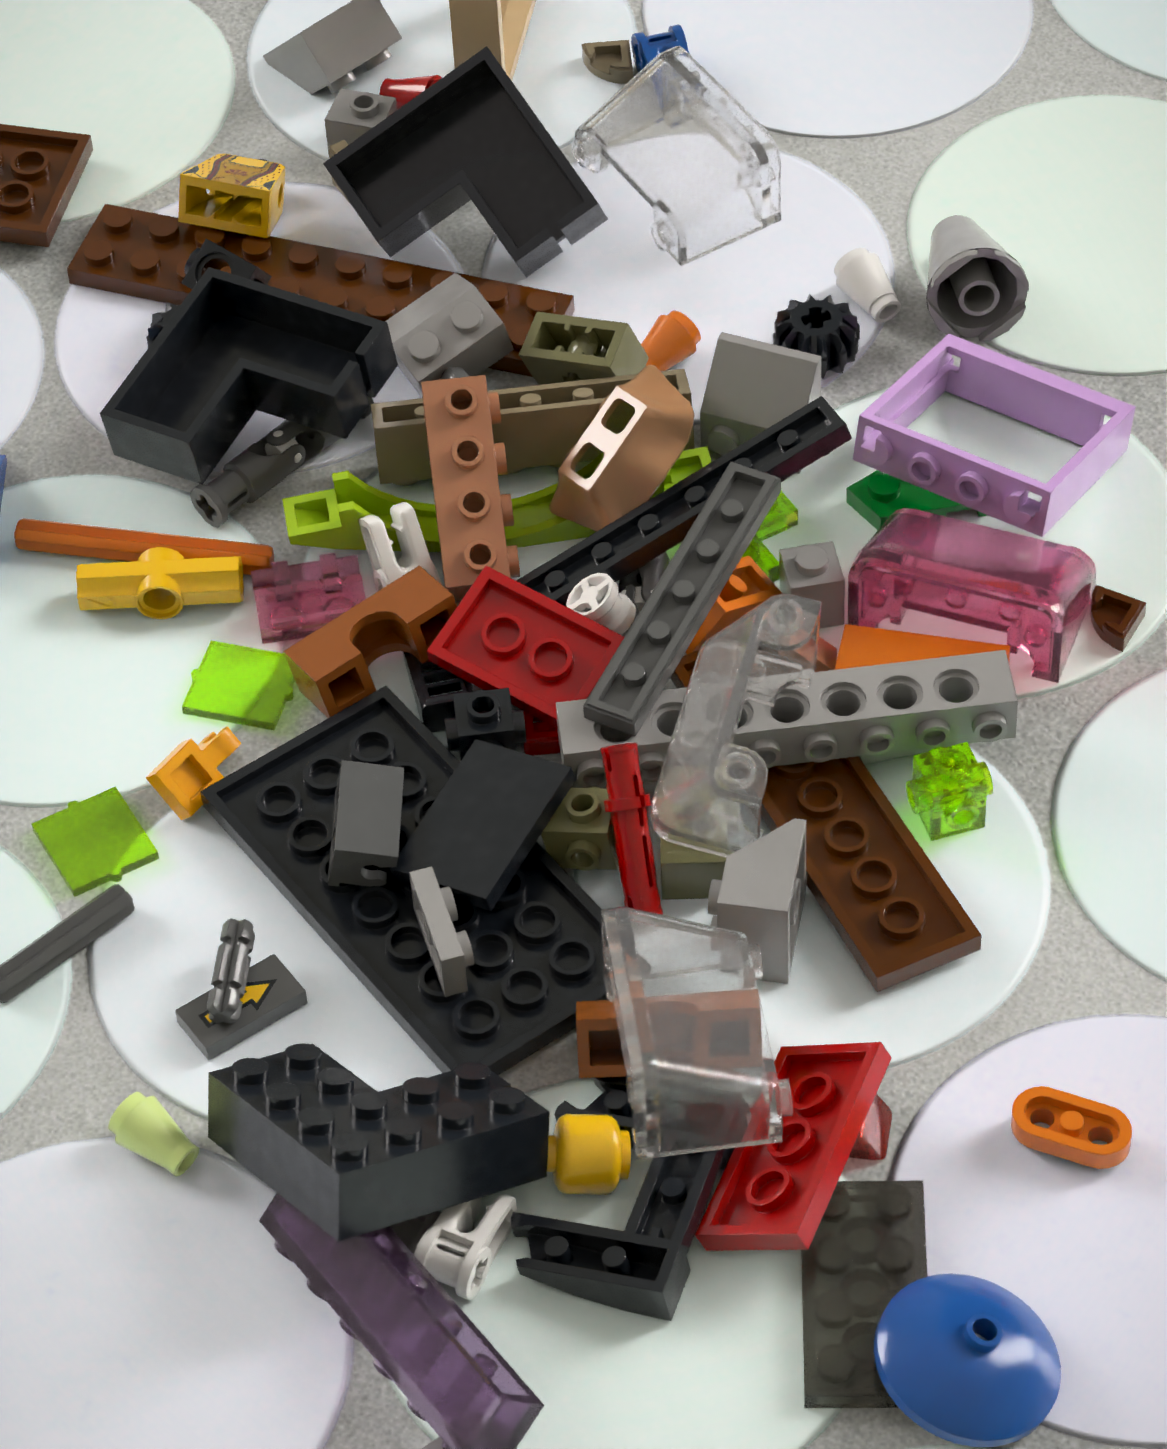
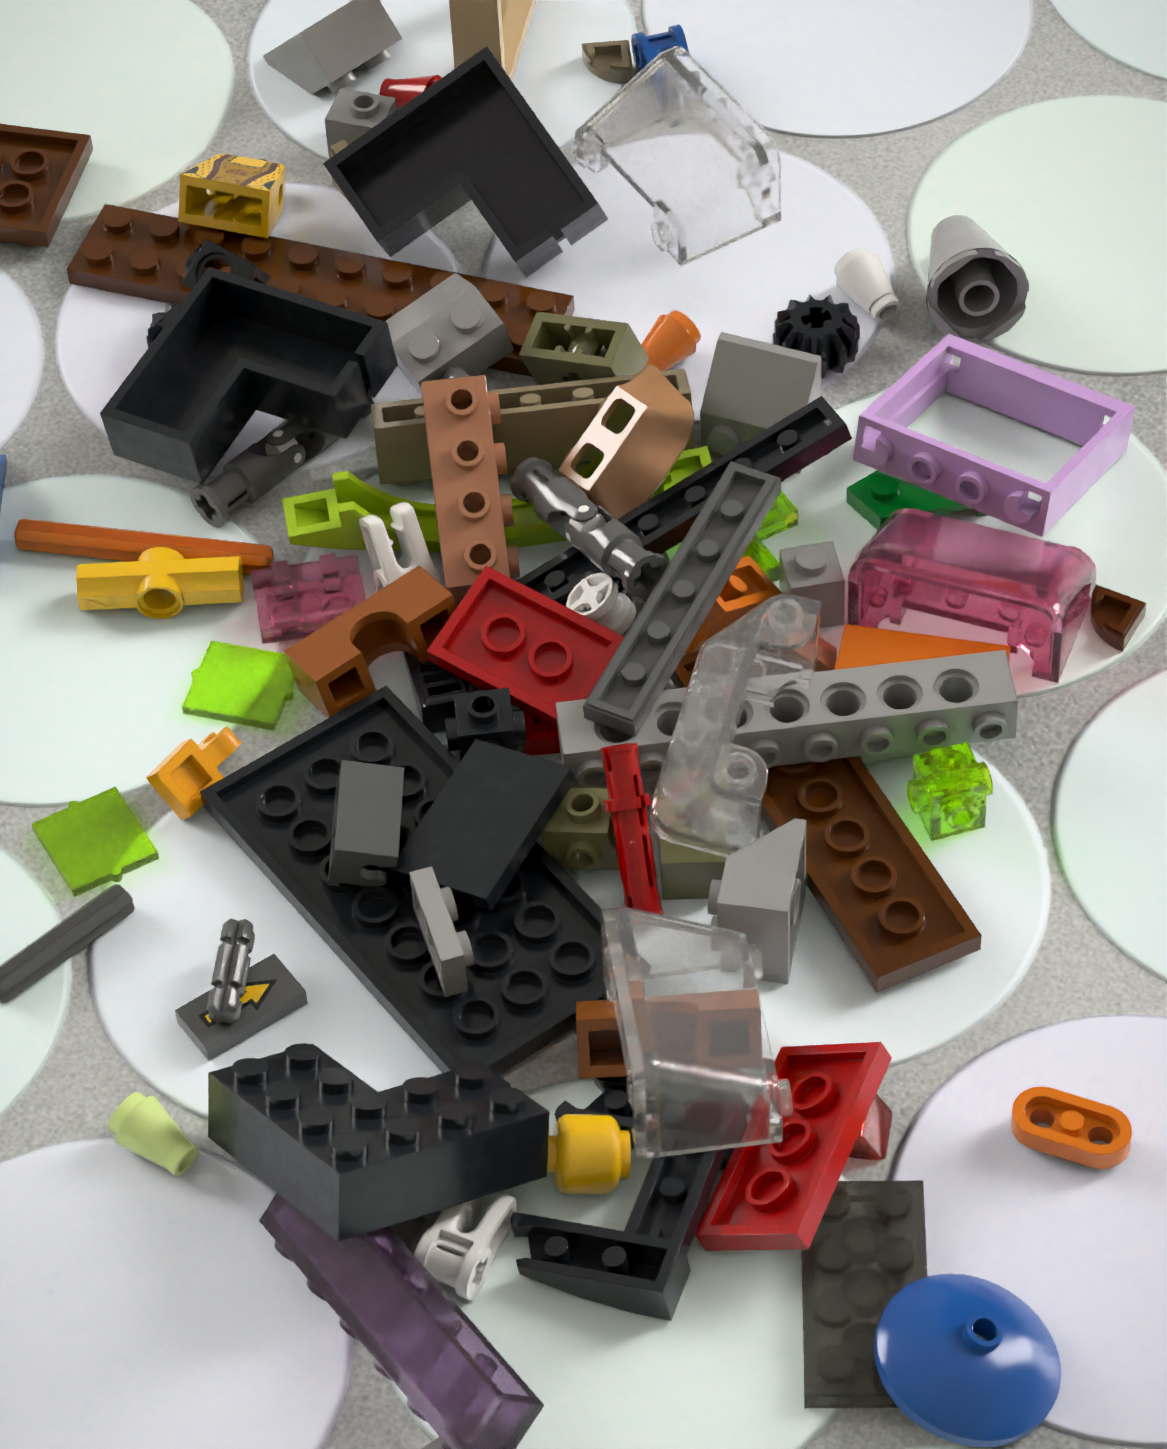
none -> dark grey piece [510,457,668,599]

